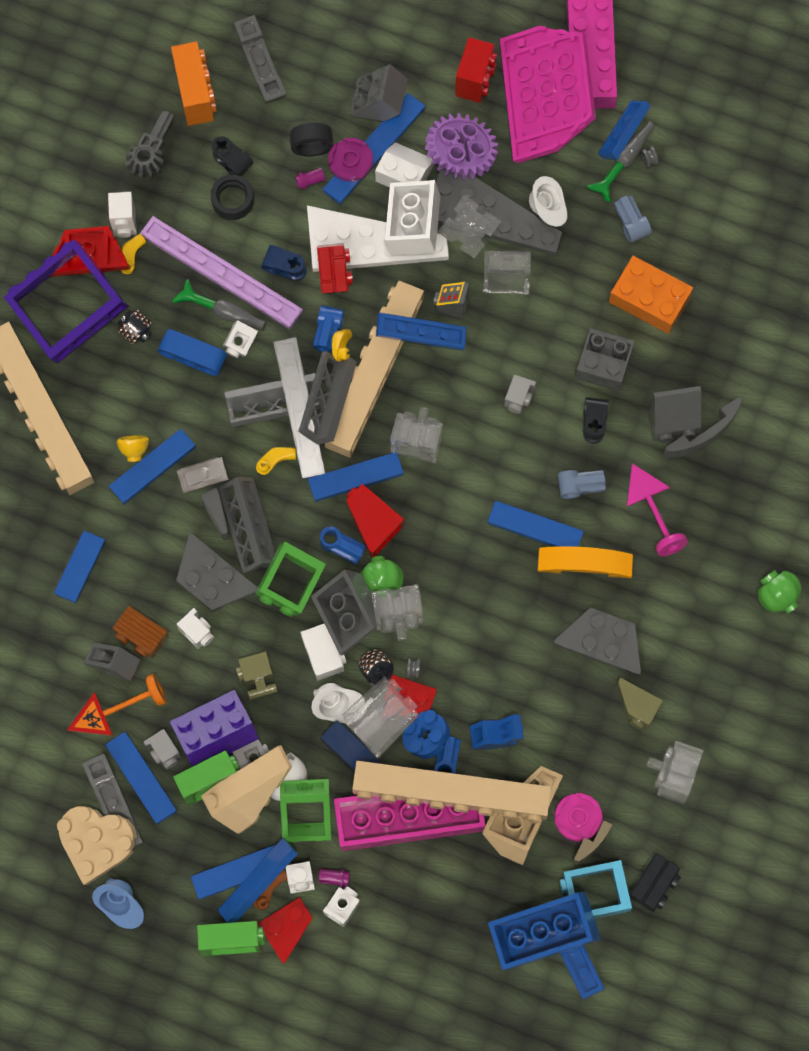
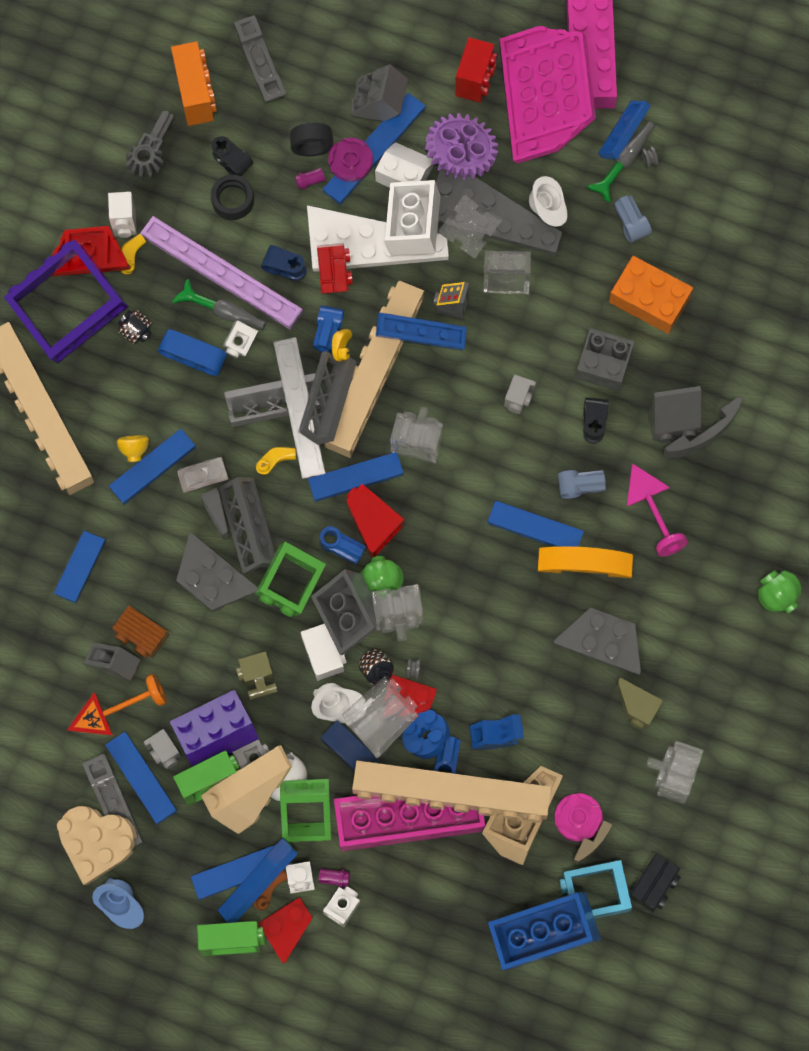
white brick [177,608,214,649] -> none
blue tile [560,946,605,1000] -> none

